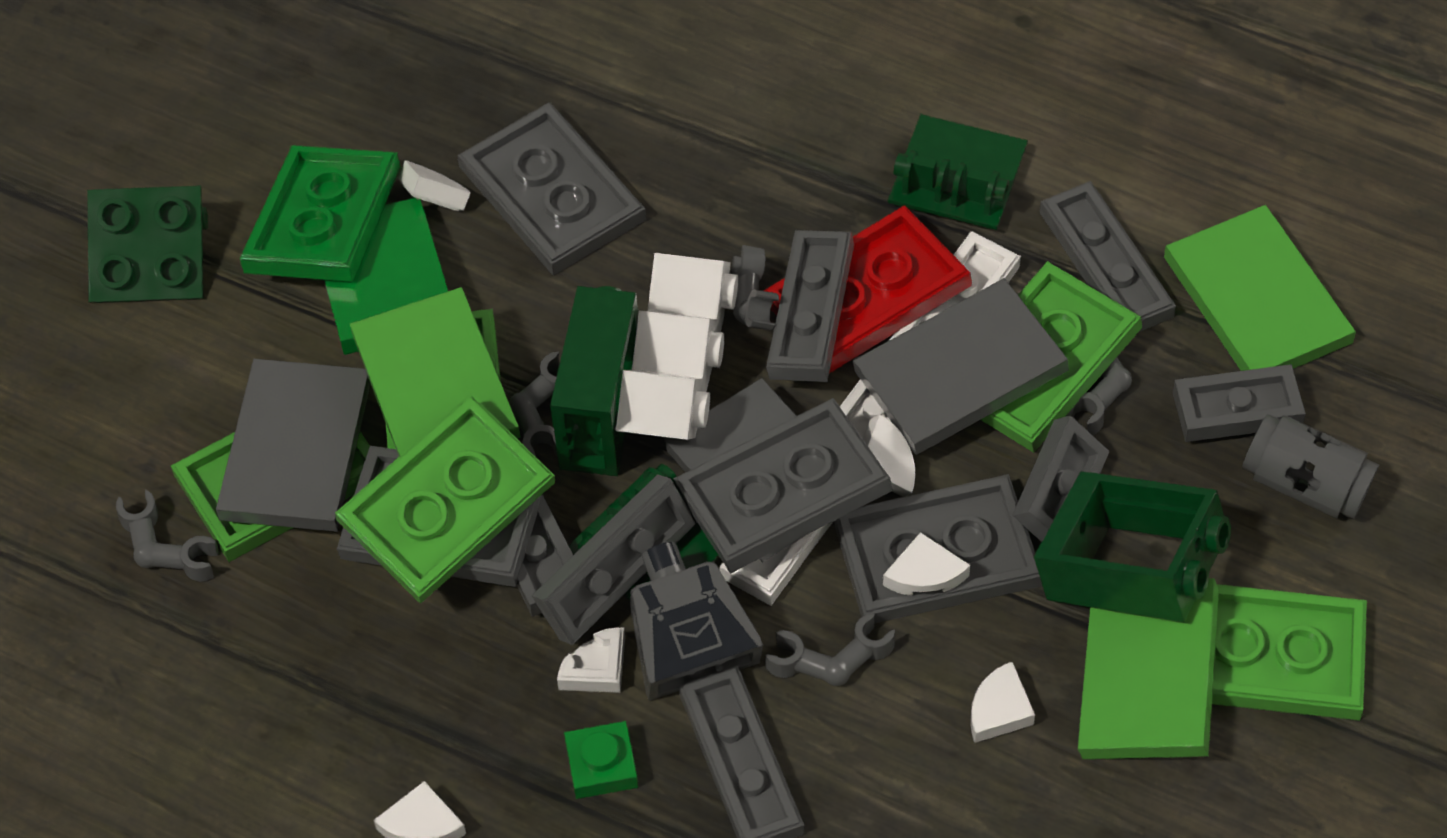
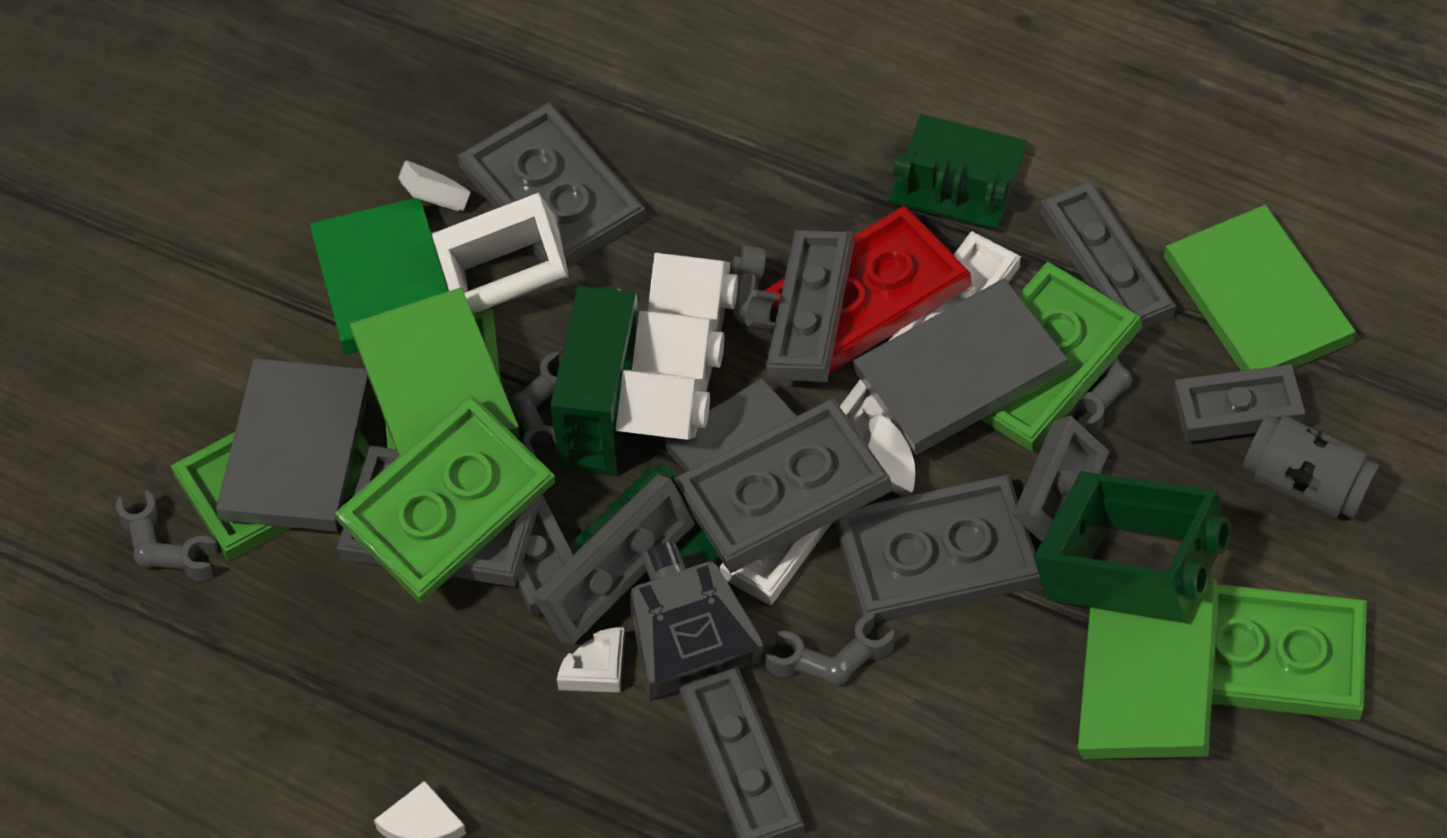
dark green hinge [87,185,208,303] -> none
green tile [239,145,401,282] -> none
green plate [564,721,638,799] -> none
white tile [883,532,970,595] -> none
white tile [971,662,1035,743] -> none
none -> white tile [432,192,569,314]

